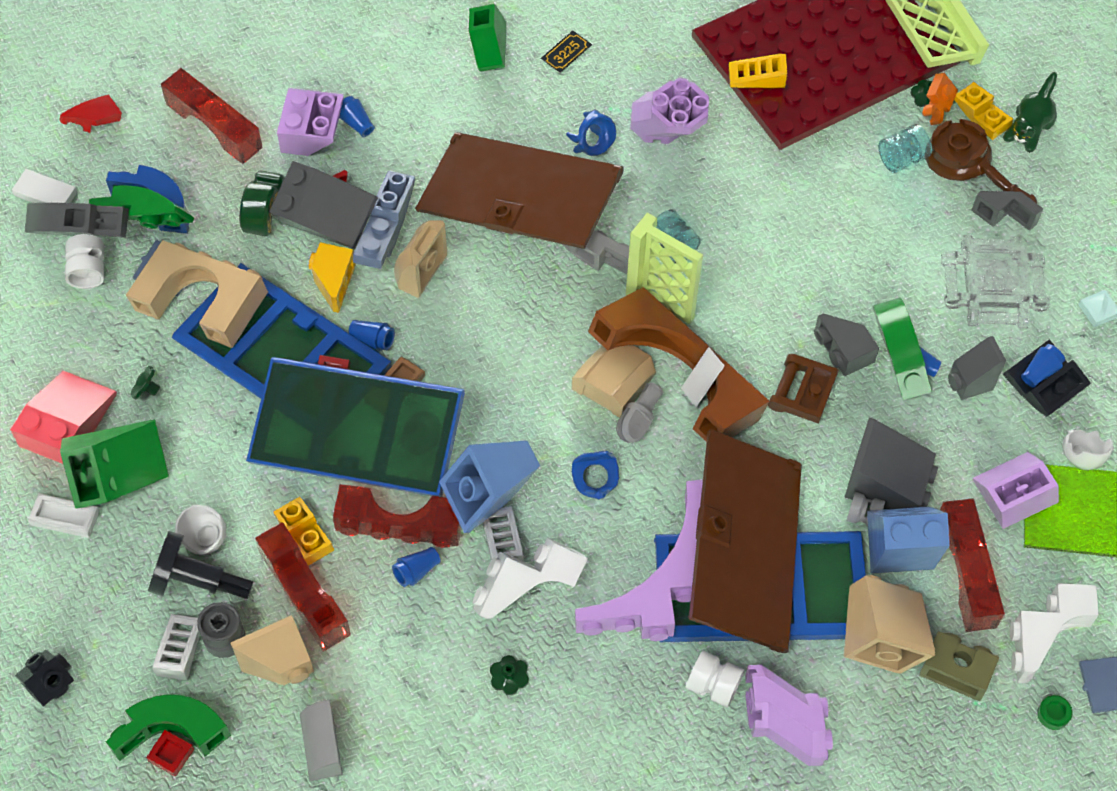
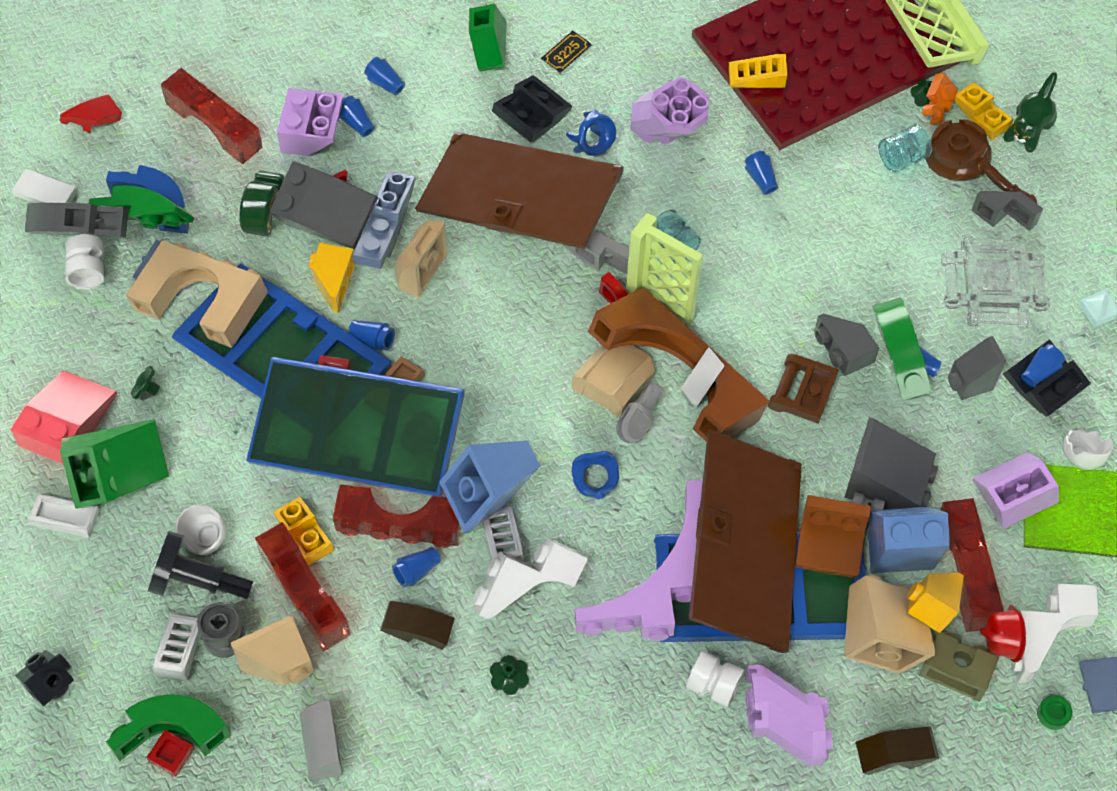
none -> blue cone [364,57,405,96]
none -> dark brown slope [380,601,455,650]
none -> black slope [492,75,572,143]
none -> red tile [599,272,627,303]
none -> blue cone [744,151,778,195]
none -> dark orange bracket [795,495,871,578]
none -> dark brown slope [856,727,939,775]
none -> yellow slope [907,572,964,633]
none -> red piece [980,604,1026,662]

